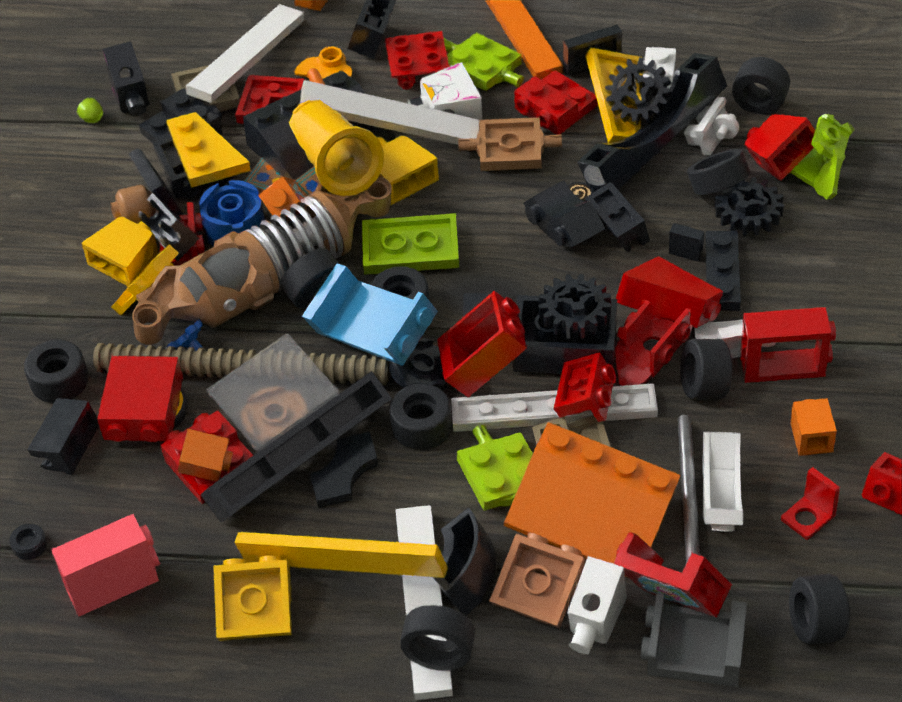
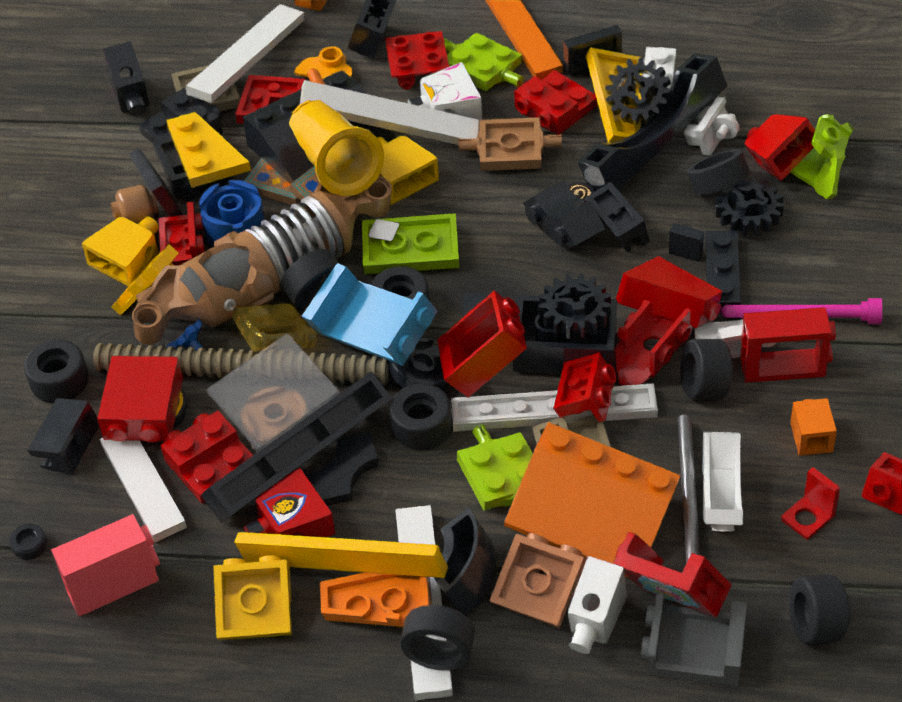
lime hinge [77,98,103,124] -> none
black hinge [139,193,199,261] -> none
orange brick [178,429,233,482] -> none
orange brick [258,176,307,223] -> none
black tyre [732,57,791,115] -> none
none -> white tile [100,438,187,542]
none -> clear yellow plate [232,303,317,352]
none -> red torso [244,468,336,538]
none -> orange wing [320,572,432,627]
none -> white sticker [369,219,399,241]
none -> dark pink piece [721,298,882,324]

